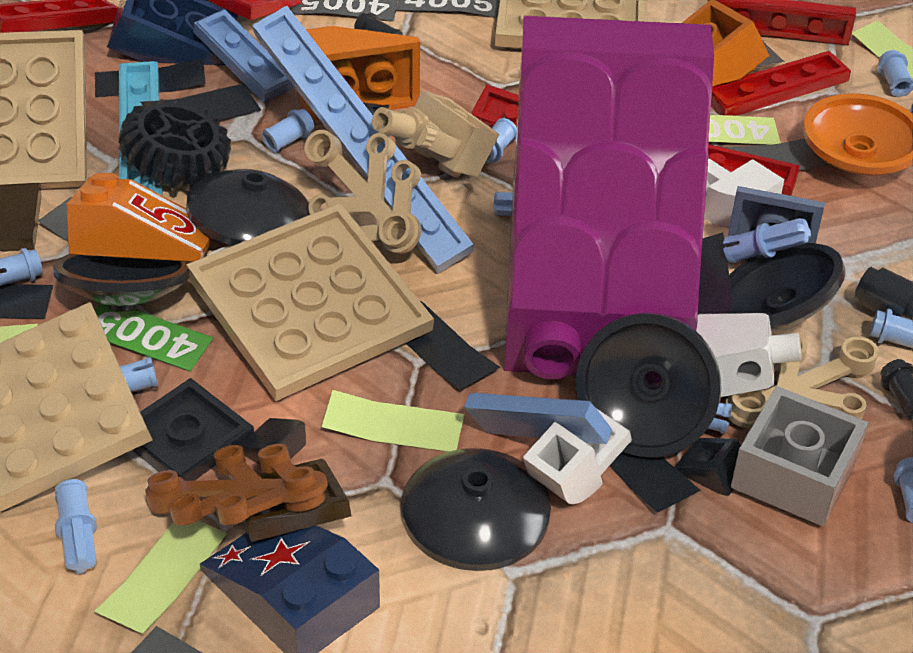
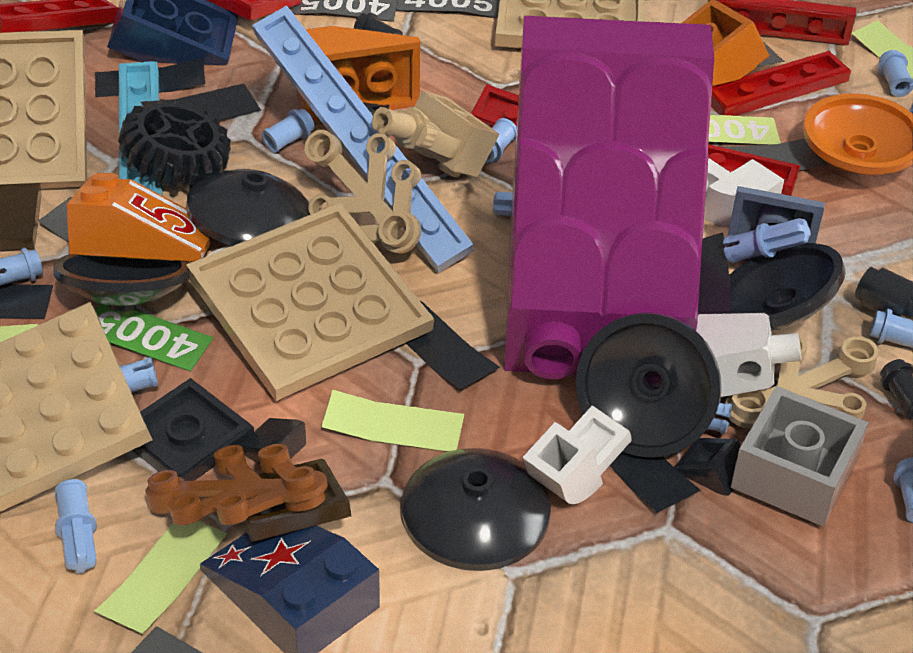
medium blue tile [193,9,294,103] -> none
medium blue tile [464,393,612,444] -> none

